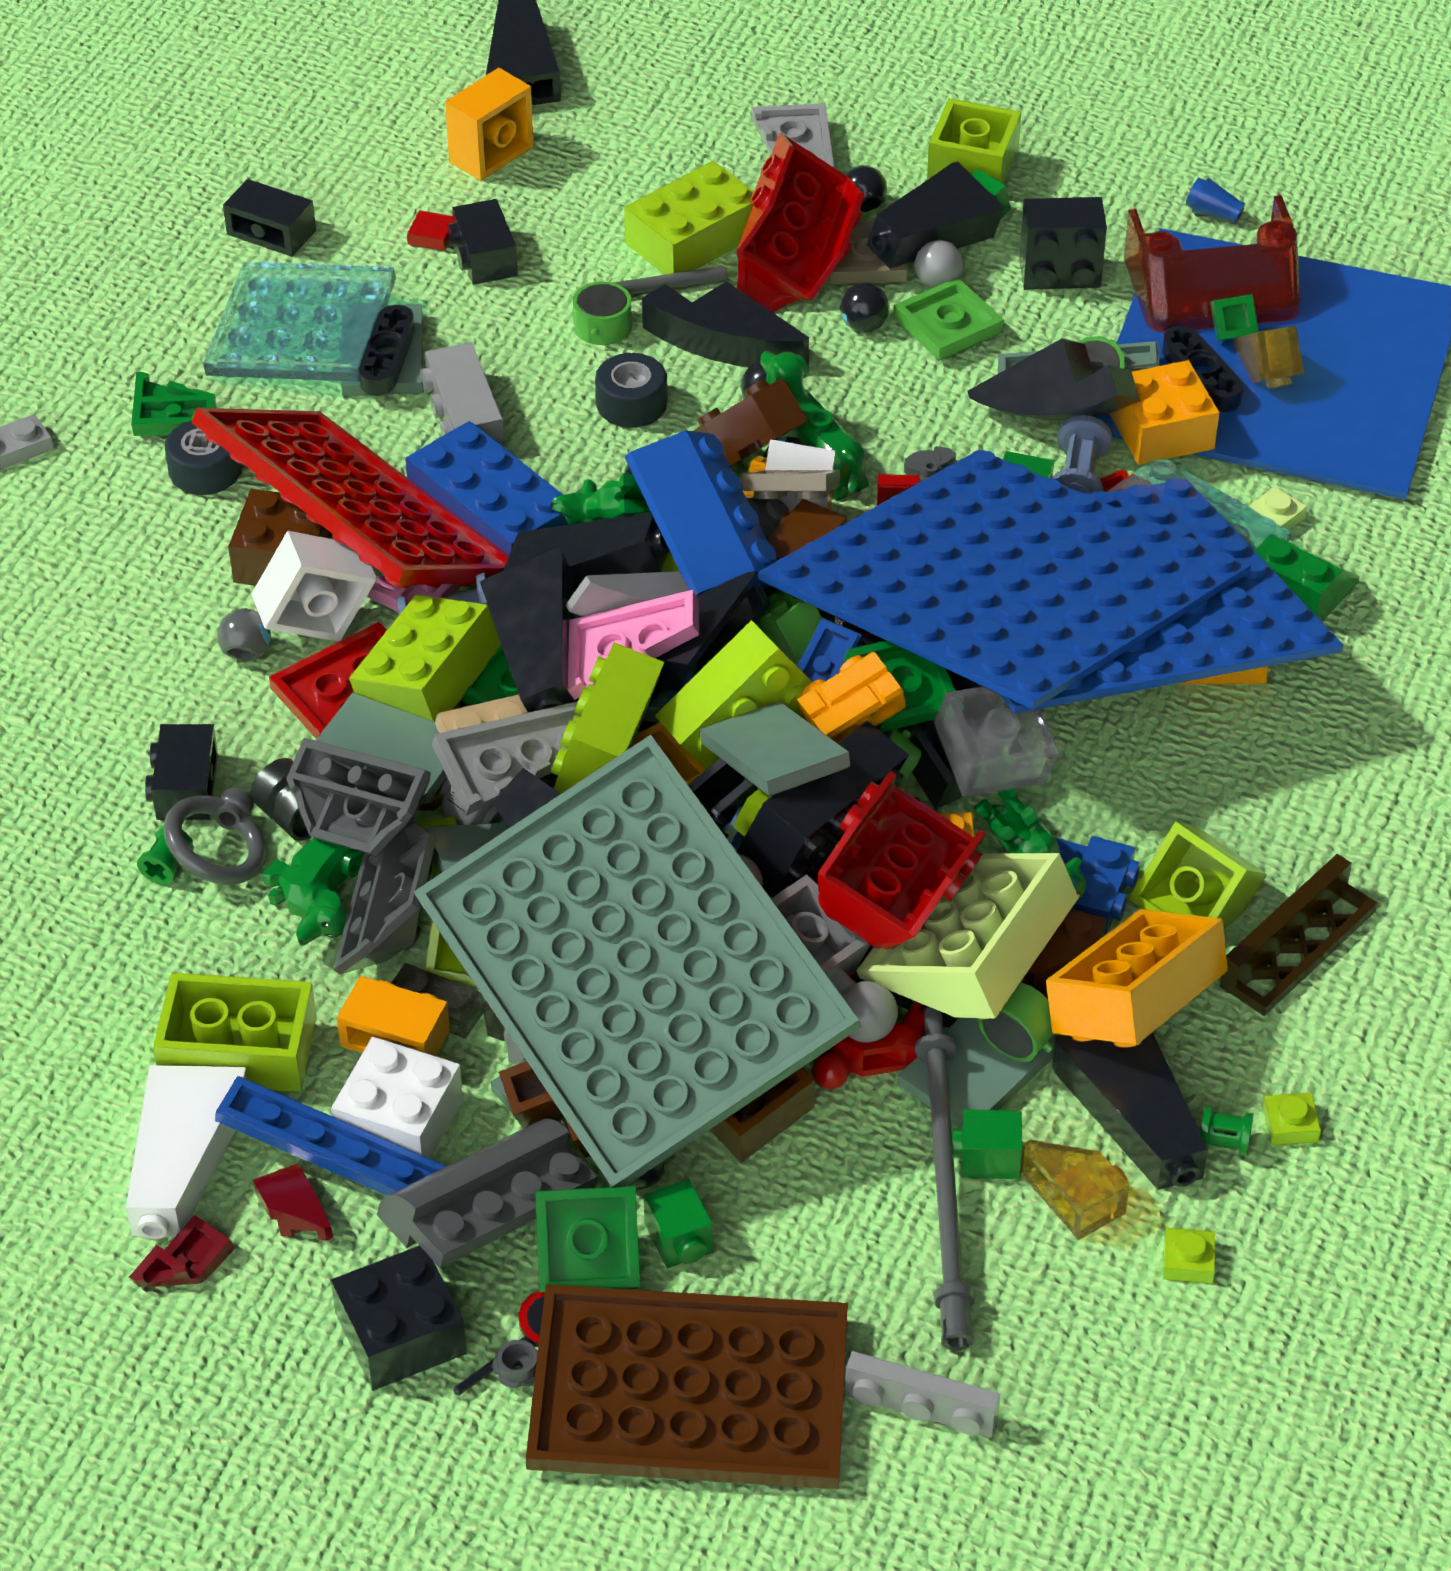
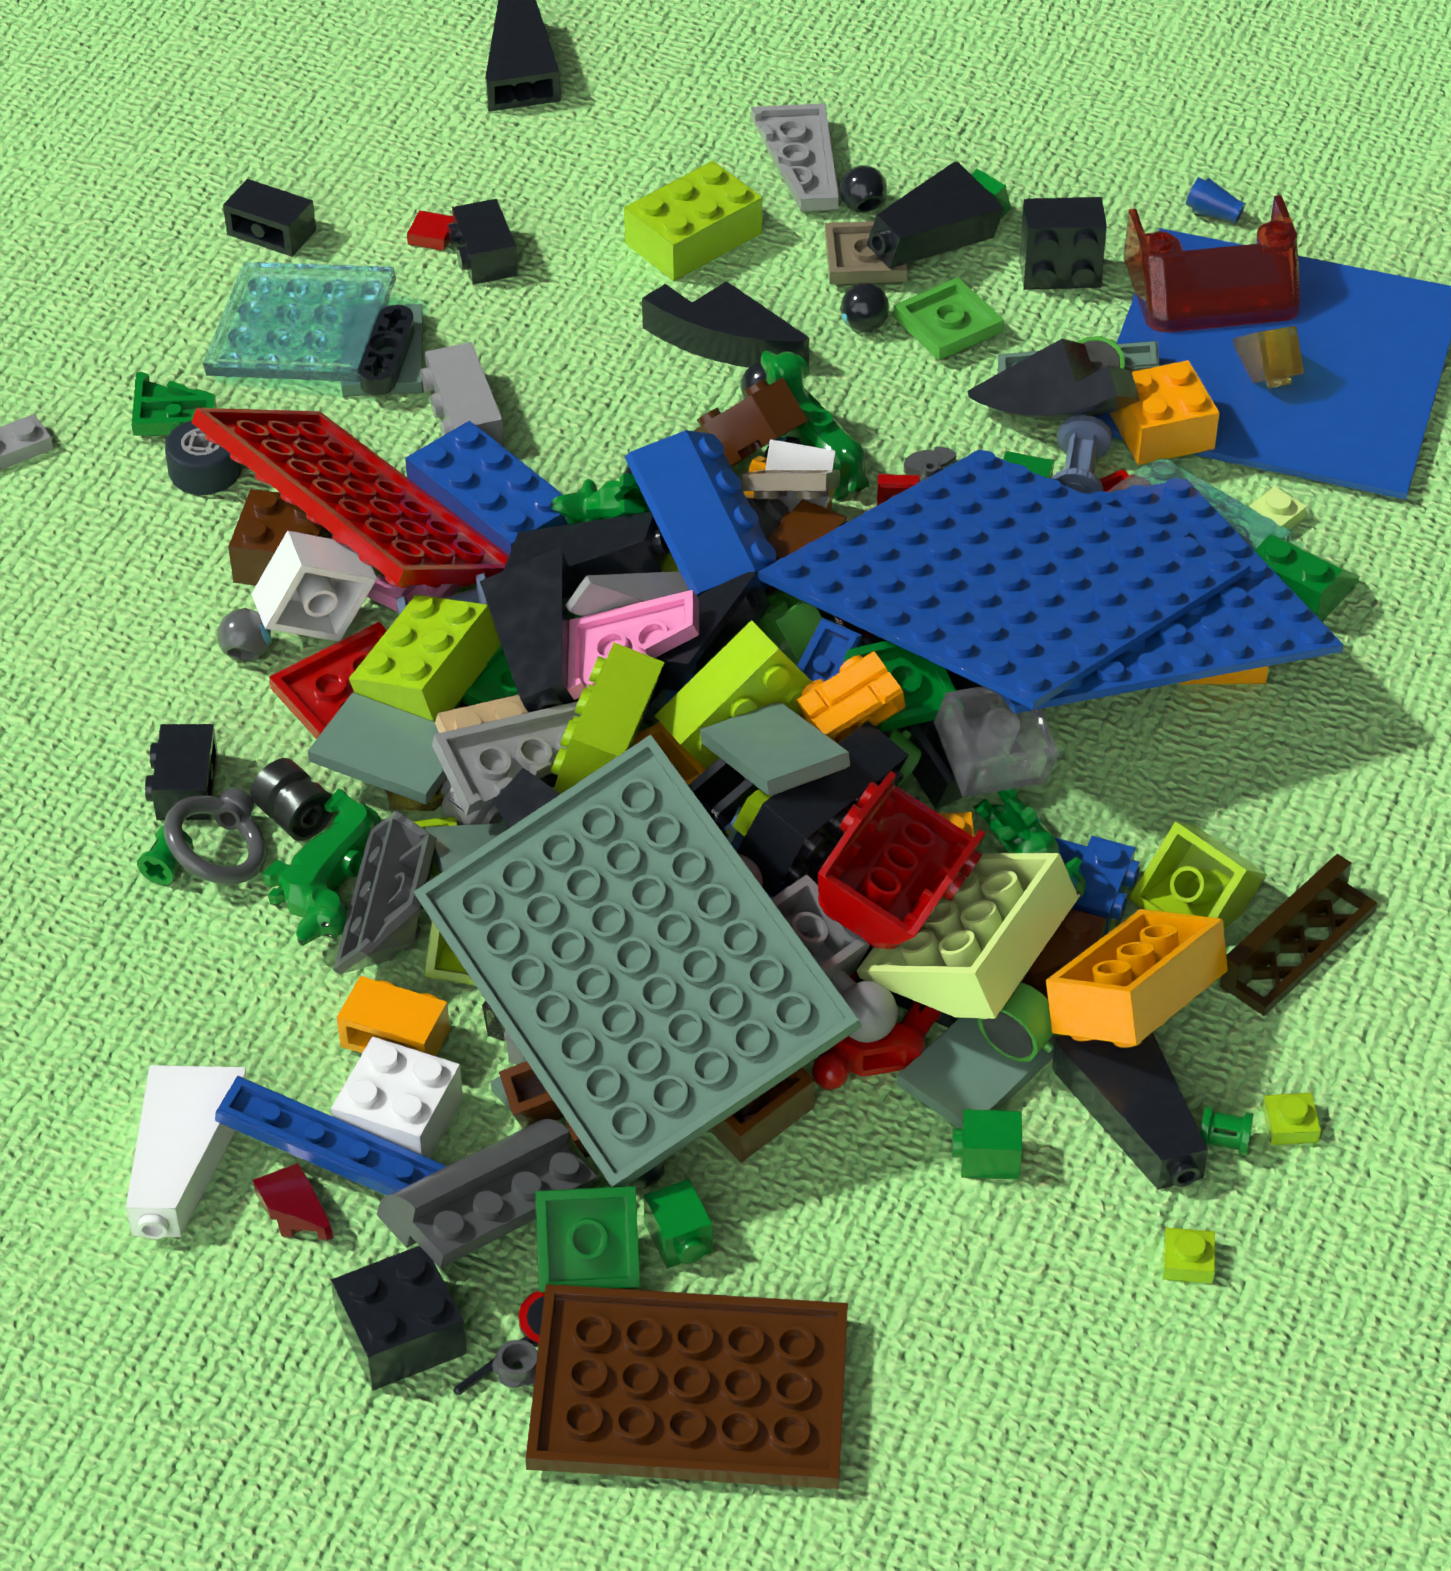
dark red slope [129,1215,235,1287] -> none
lime brick [153,972,317,1092] -> none
dark grey wedge [286,738,431,856] -> none
clear smoke plate [391,962,488,1039] -> none
light orange brick [445,68,534,181] -> none
bright green piece [573,281,632,345] -> none
black wheel [595,353,668,428] -> none
dark grey bar [612,266,726,295] -> none
red slope [736,132,865,313] -> none
light grey plate [845,1351,1000,1438] -> none
light grey piece [914,239,964,288] -> none
dark grey bar [914,1007,974,1350] -> none
lime brick [927,98,1021,184] -> none
clear yellow slope [1020,1140,1129,1240] -> none
black beam [1162,326,1243,412] -> none
green plate [1210,294,1259,341] -> none

